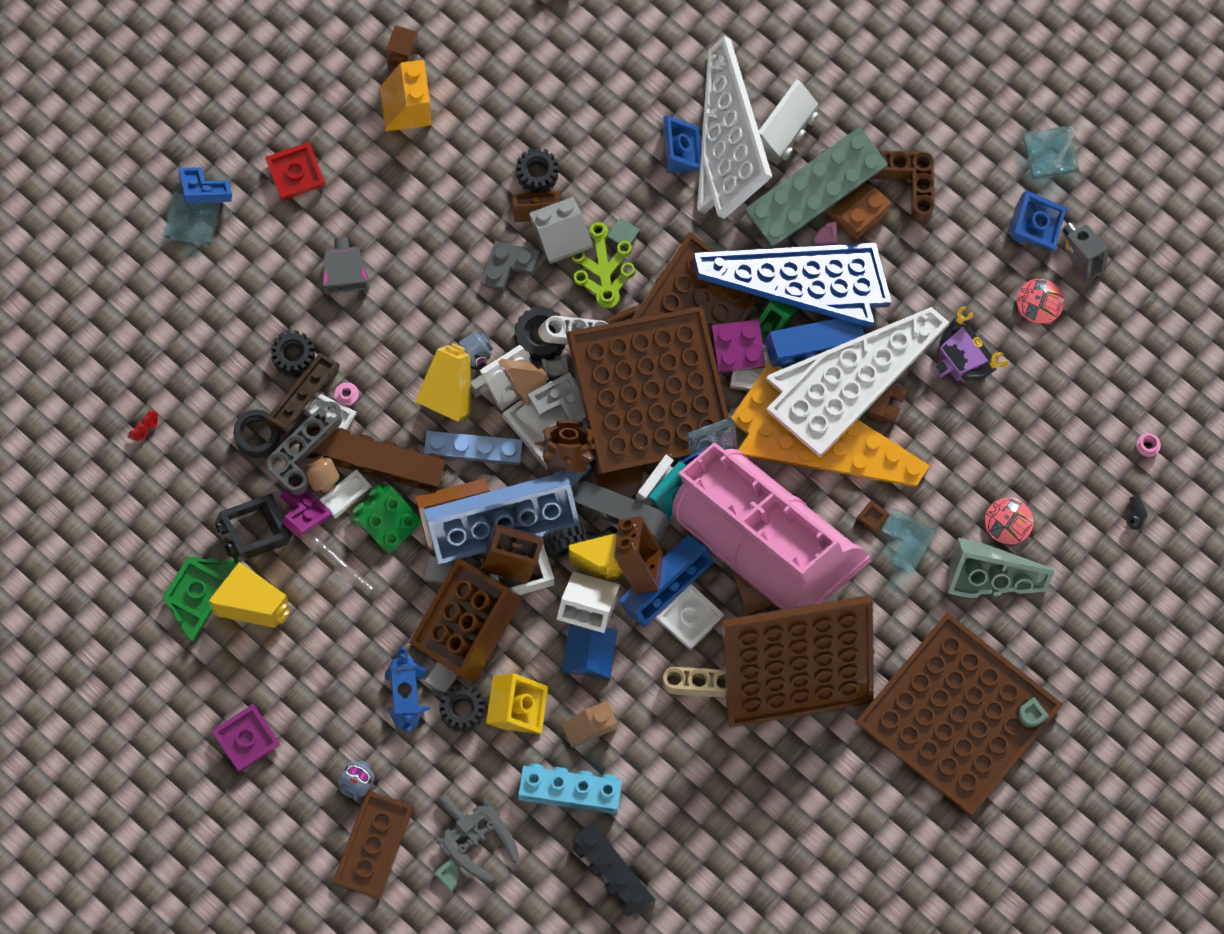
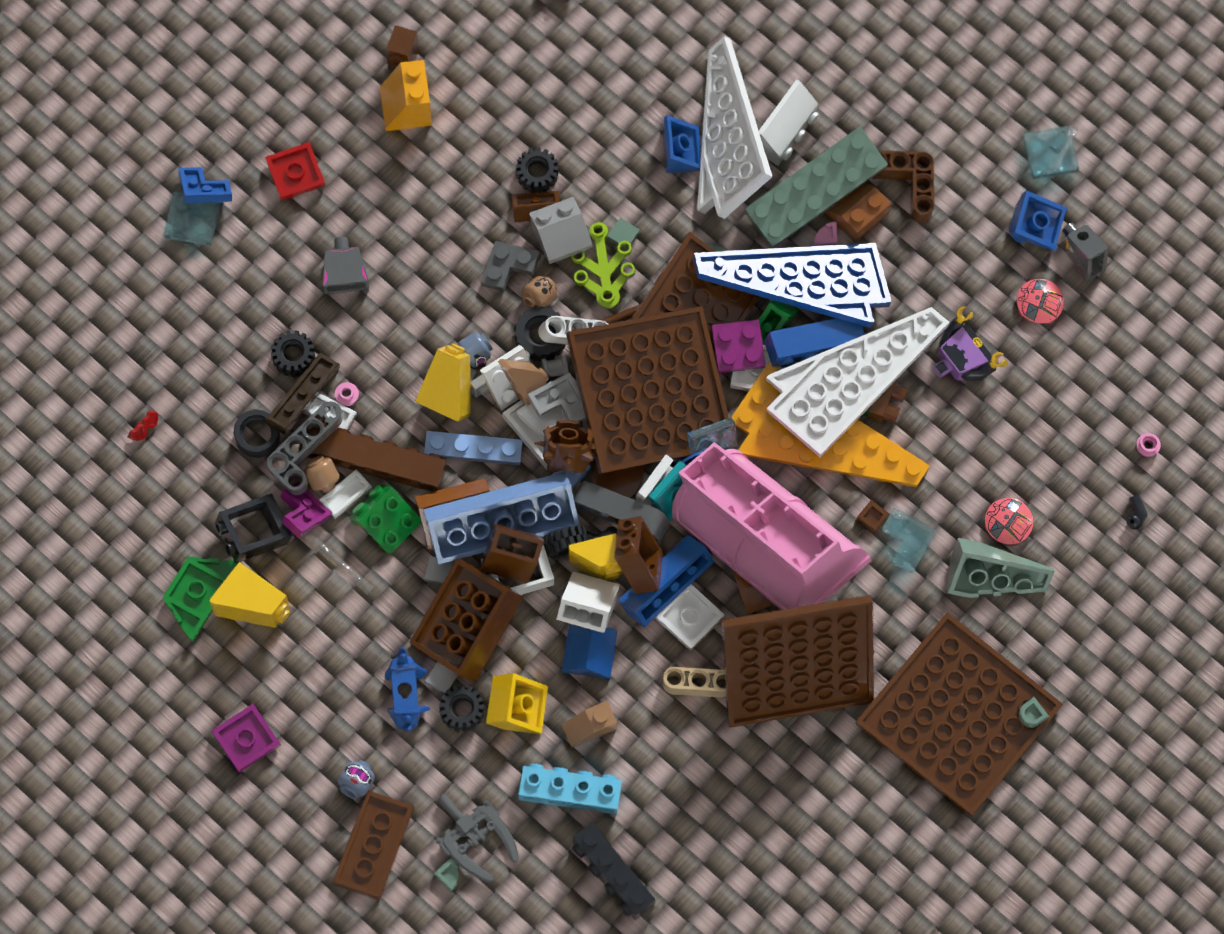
none -> medium nougat head [522,276,557,309]

